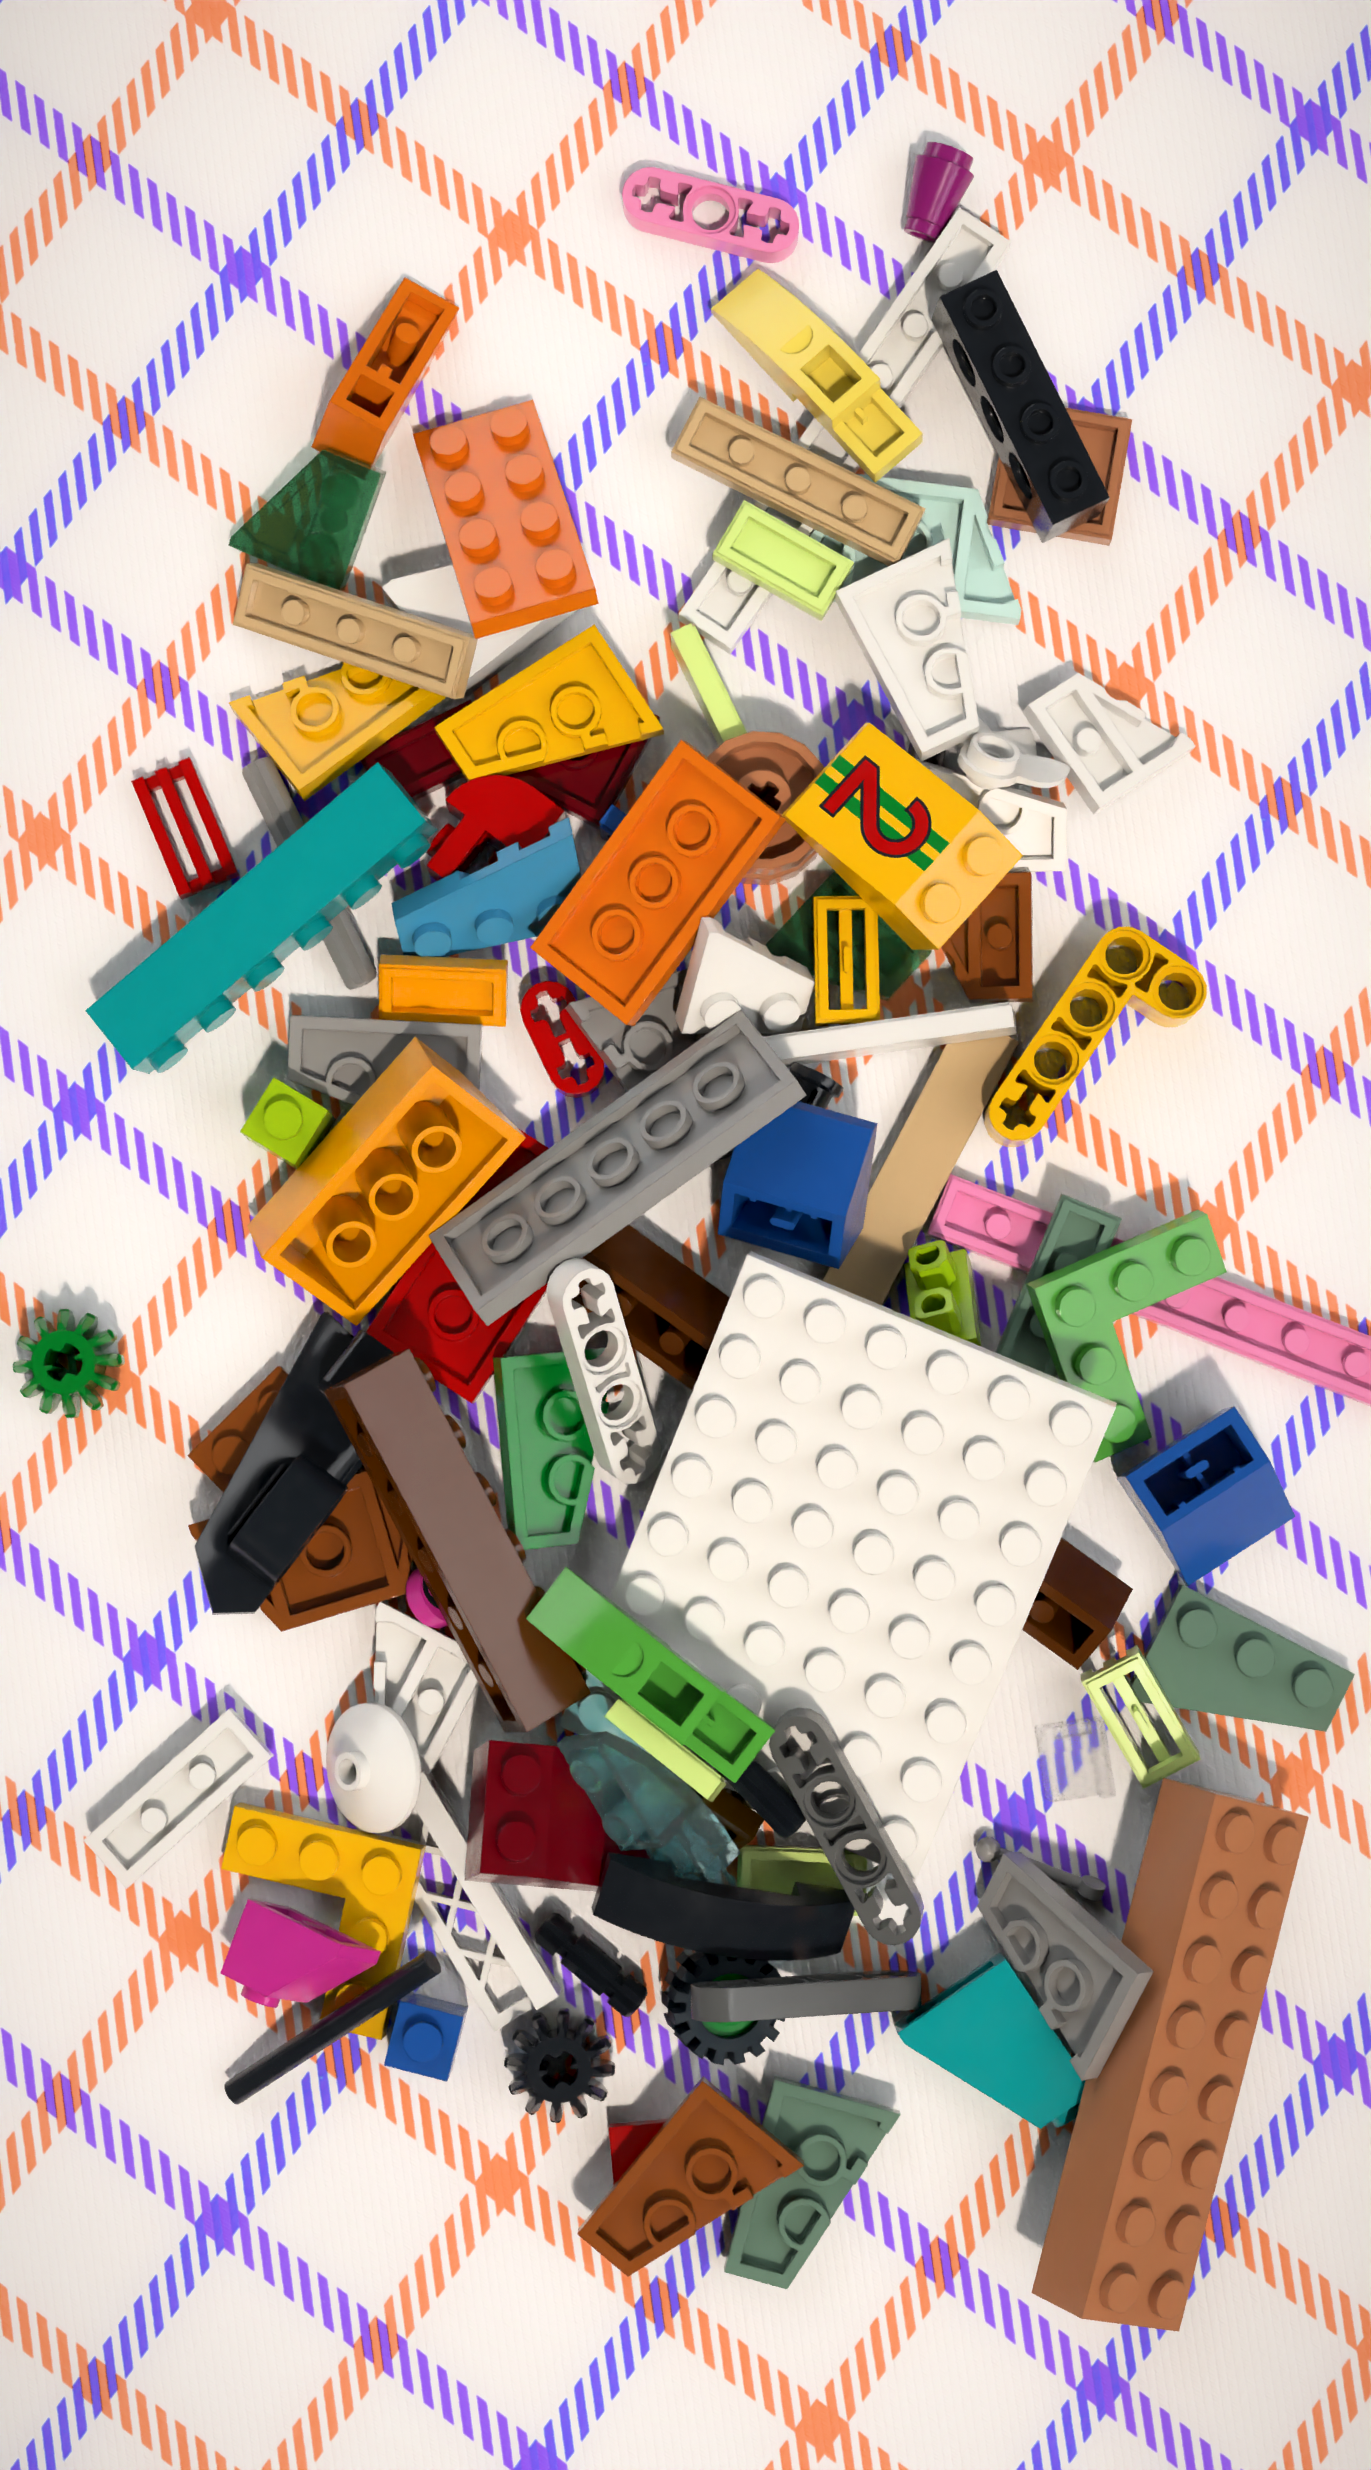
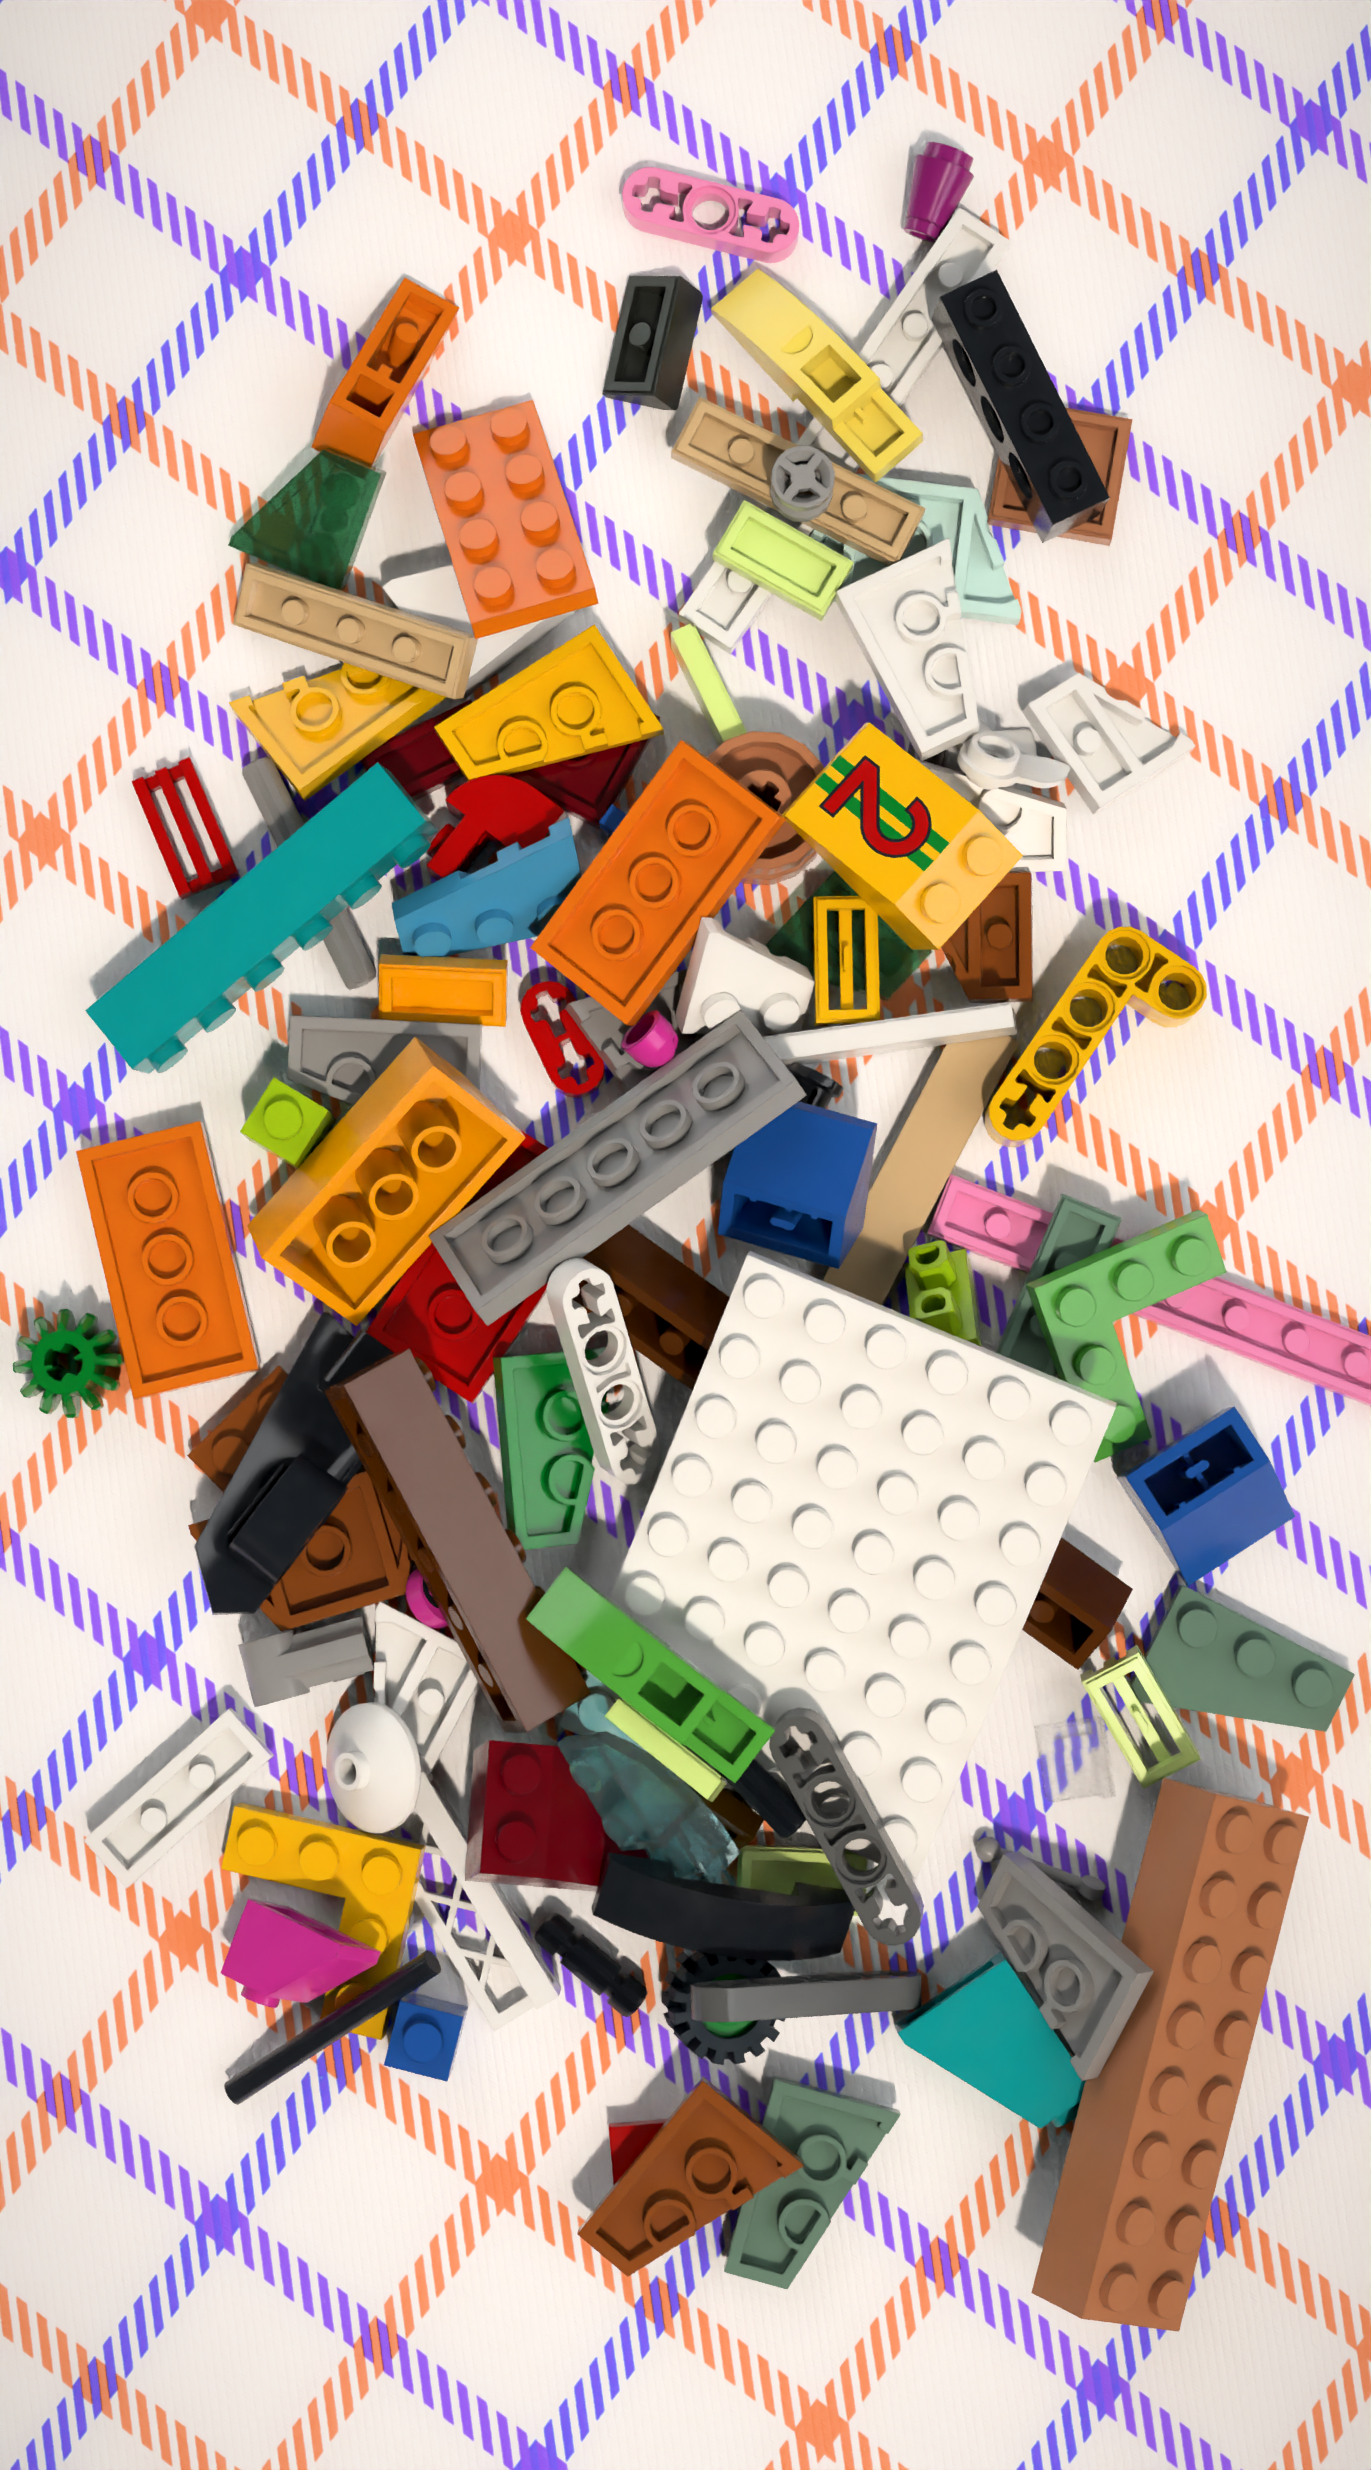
black gear [504,2008,615,2123] -> none
none -> orange plate [76,1121,261,1400]
none -> light grey piece [238,1616,374,1708]
none -> pearl dark grey slope [602,276,703,410]
none -> dark pink hinge [621,1010,678,1068]
none -> light grey wheel [770,446,835,522]

